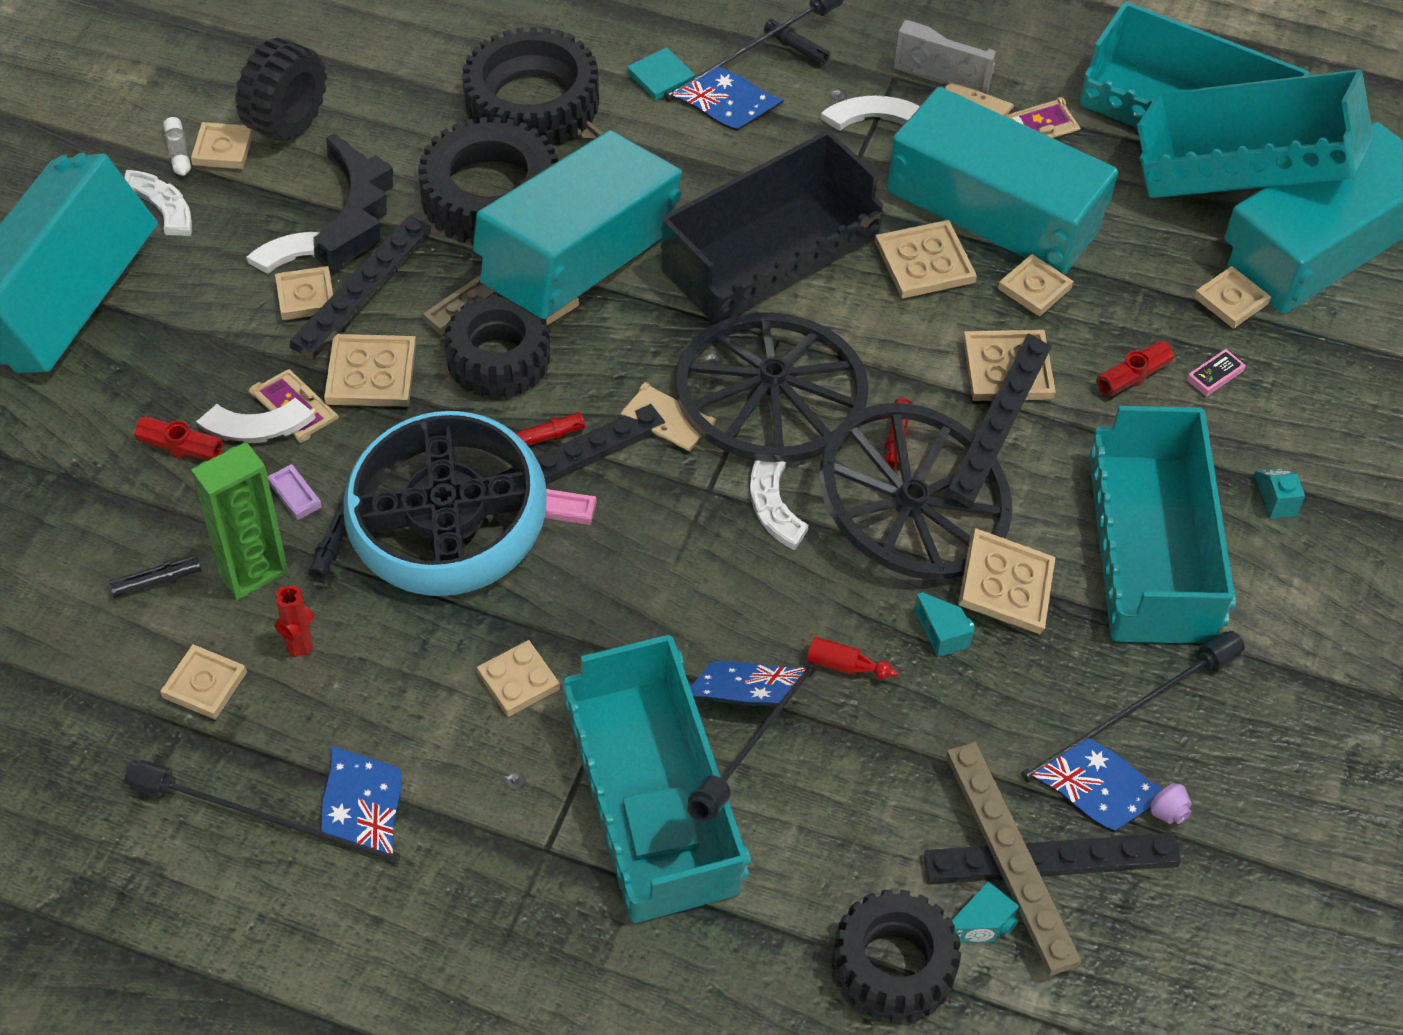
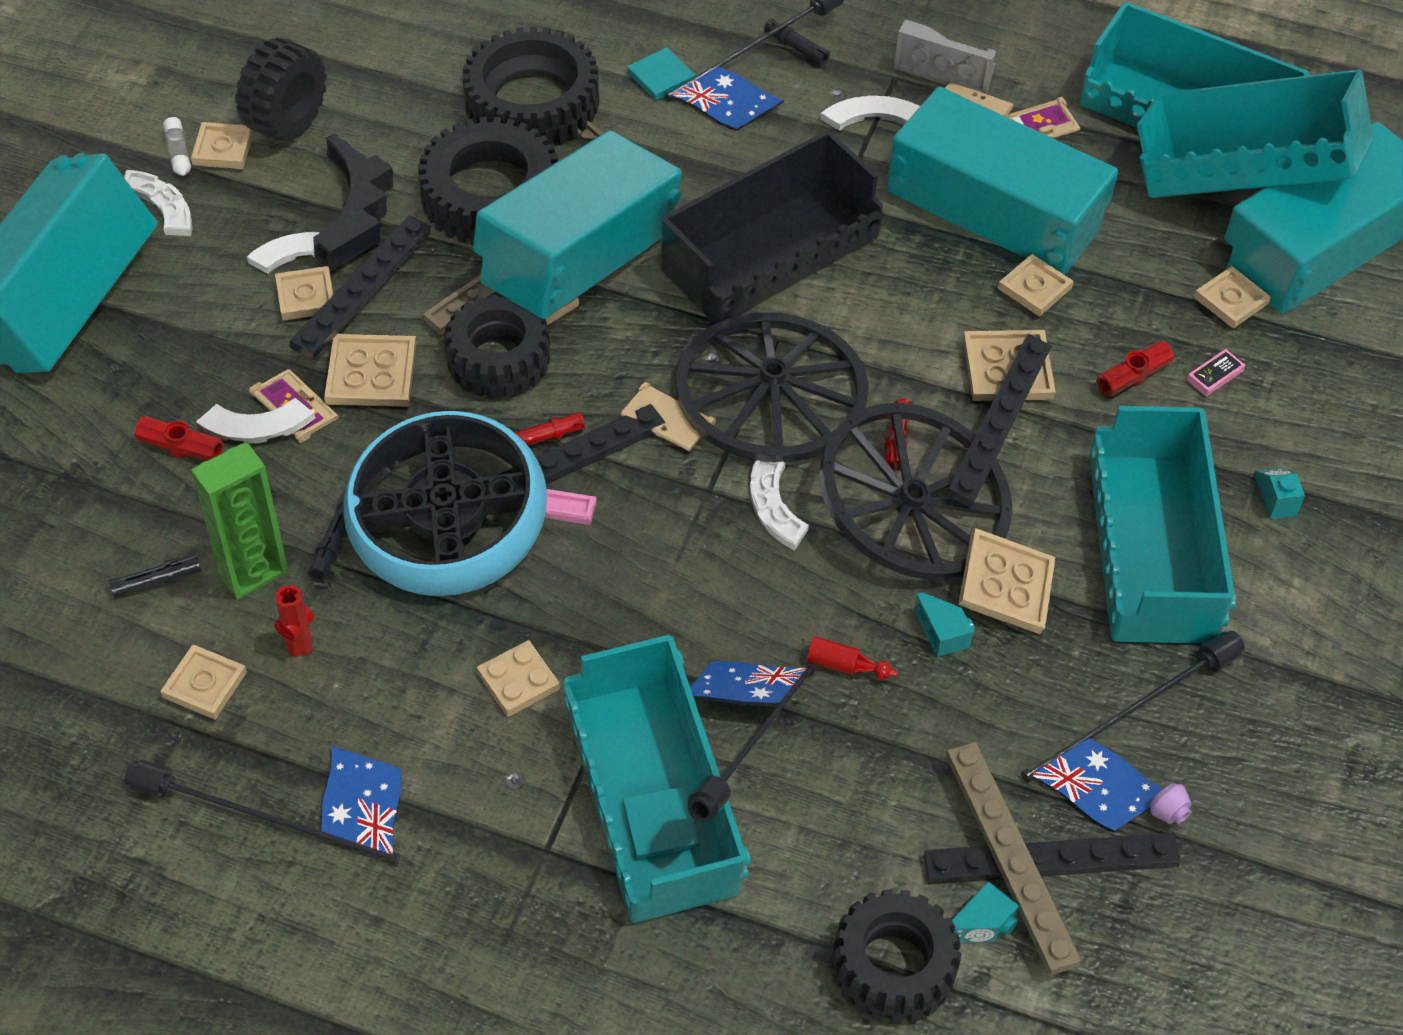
lavender tile [267,464,322,520] -> none
tan plate [875,220,977,299] -> none

